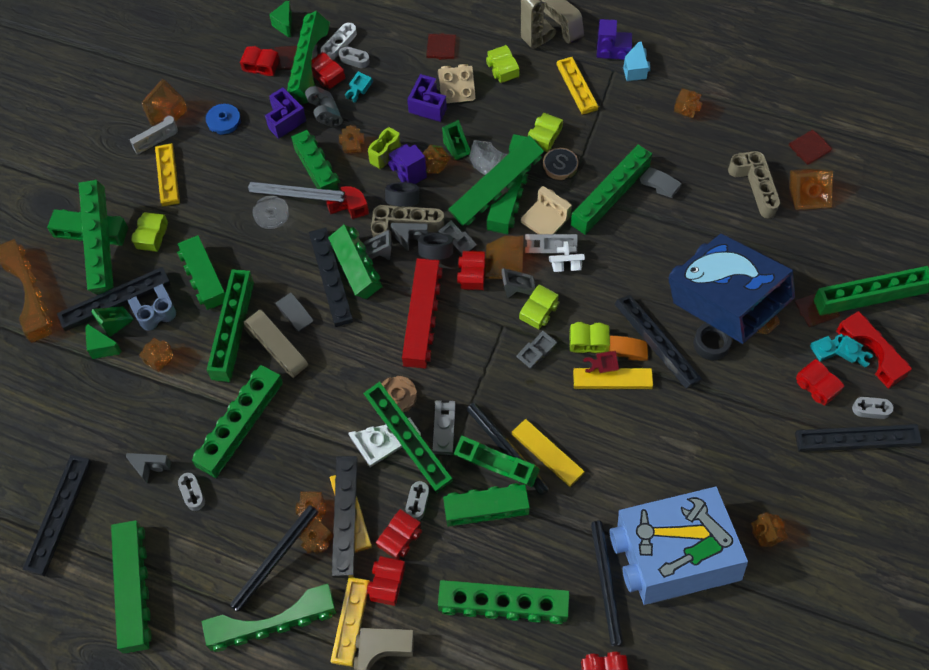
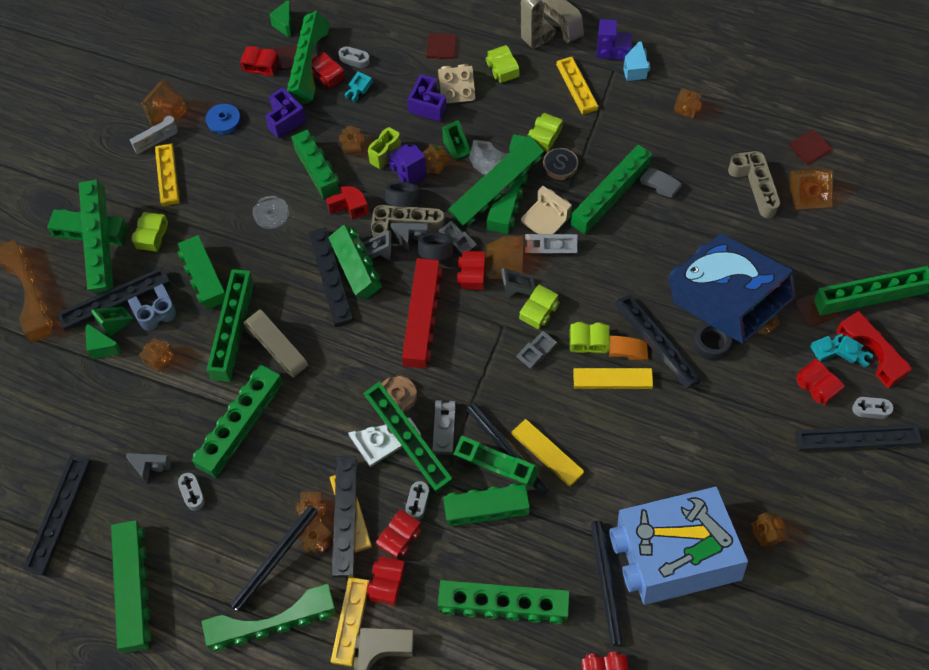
axle [248,182,346,202] -> none
dark grey slope [275,293,314,333] -> none
dark grey connector [305,86,343,127] -> none
white beam [321,23,357,60] -> none
white hips [549,241,585,272] -> none
dark red plate [583,351,619,373] -> none

